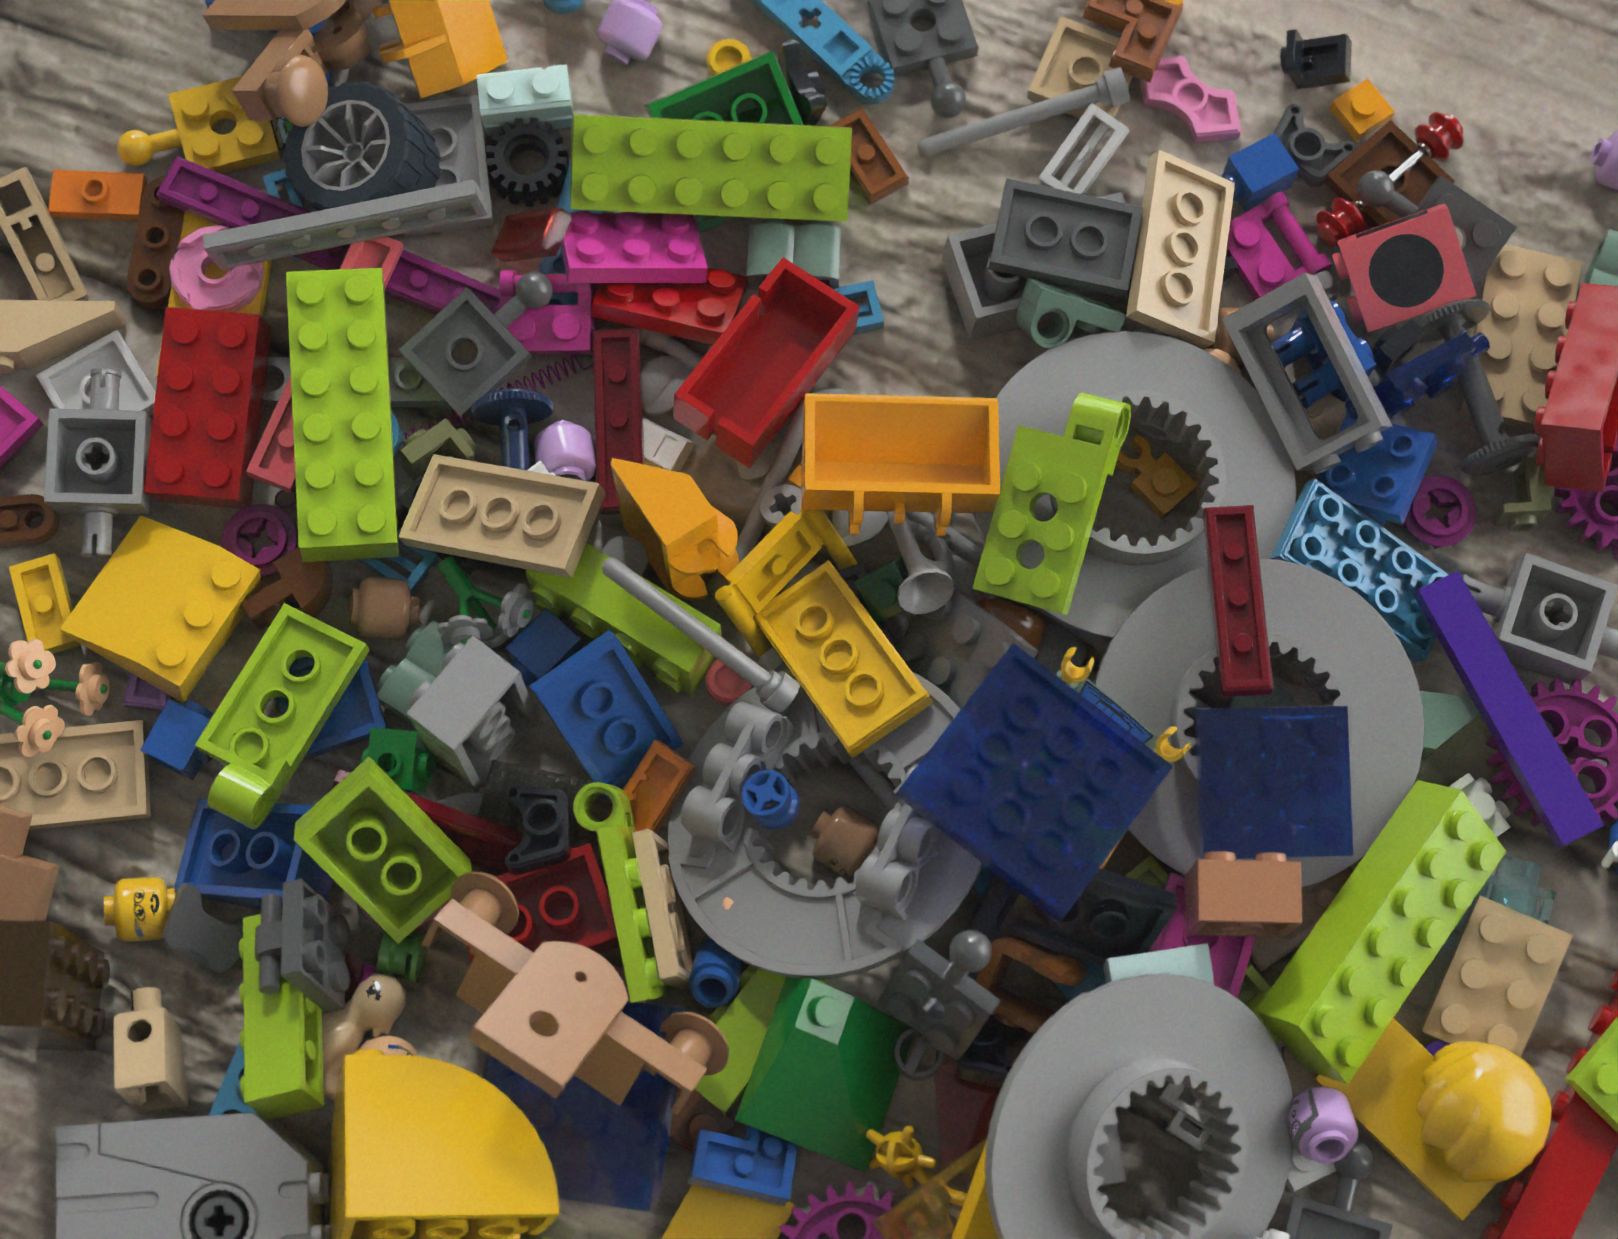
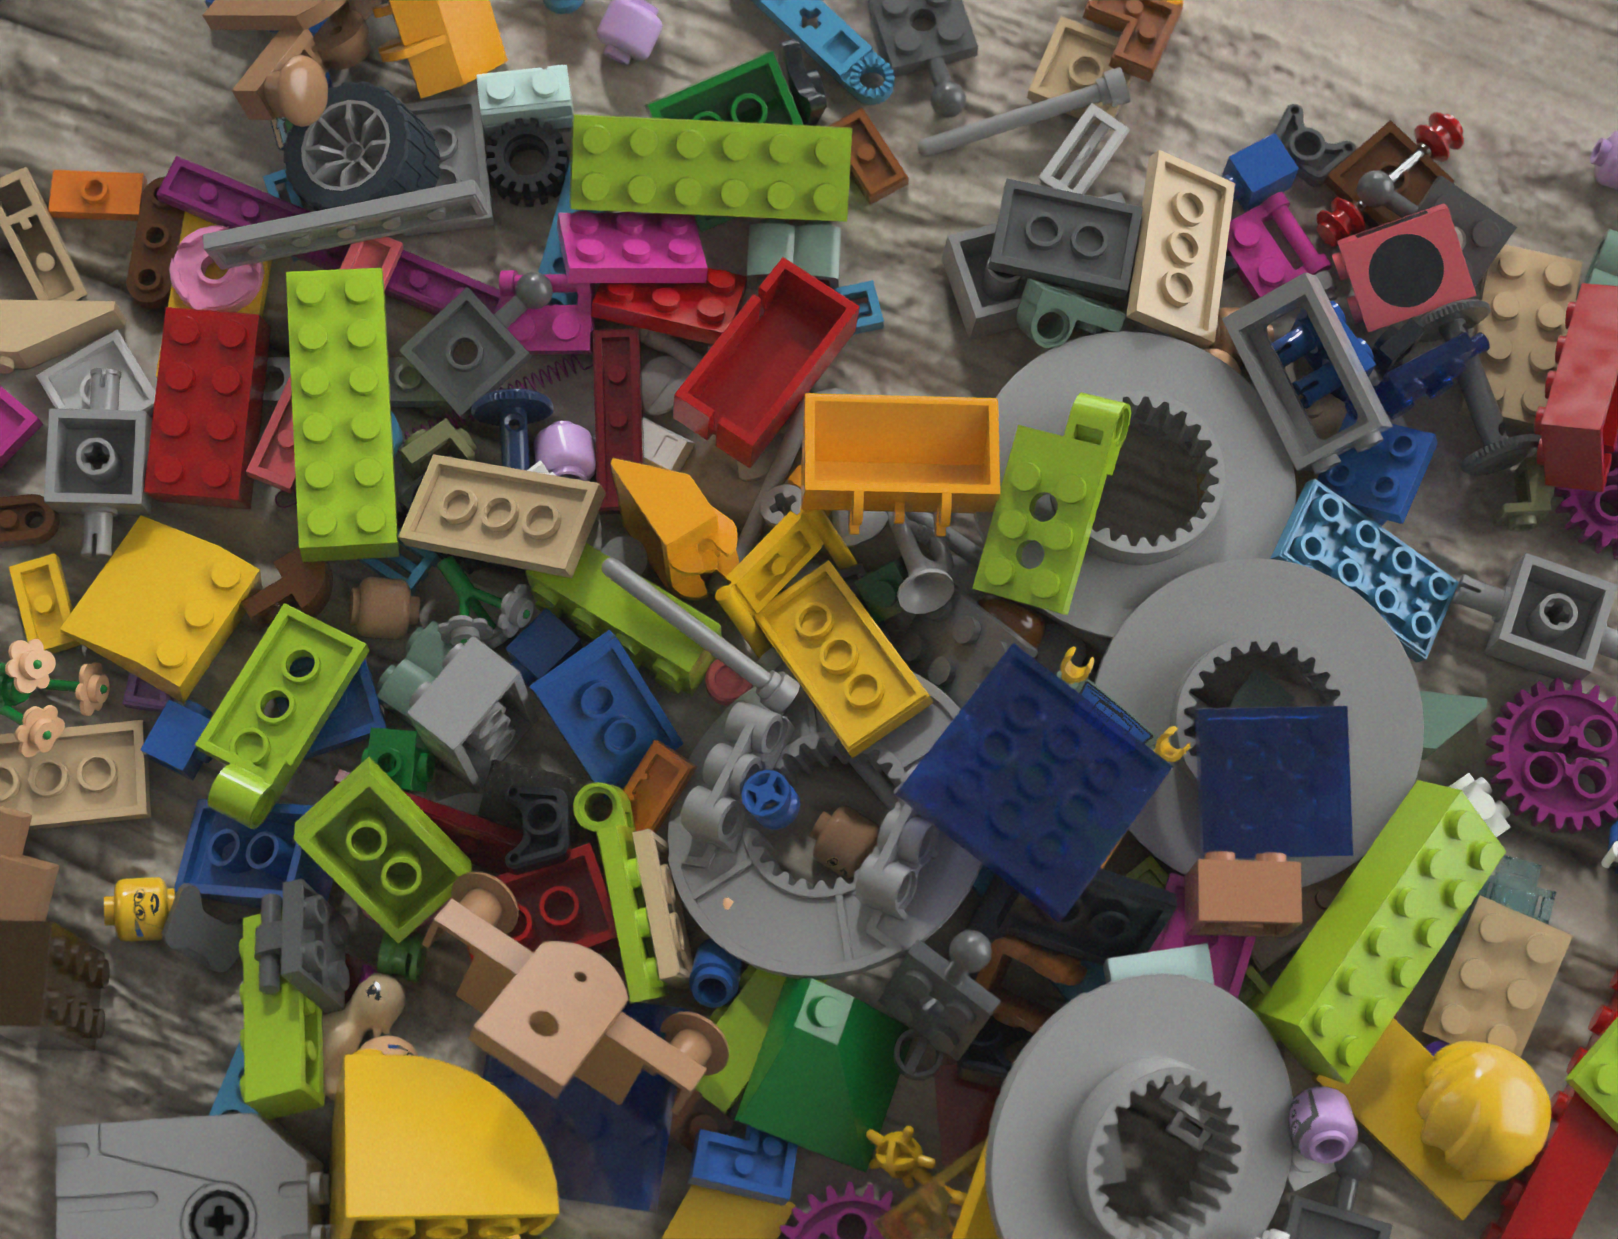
tan torso [114,987,188,1114] -> none
yellow plate [117,76,281,174] -> none
magenta gear [221,504,298,578] -> none
clear red tile [491,207,573,262] -> none
yellow tile [707,39,751,76] -> none
light orange plate [1116,435,1197,520] -> none
bright pink tile [1140,56,1241,143] -> none
dark red tile [1203,505,1273,697] -> none
black bracket [1280,29,1352,89] -> none
light orange plate [1329,78,1395,142] -> none
magenta gear [1403,475,1477,549] -> none
dark purple tile [1413,571,1604,849] -> none

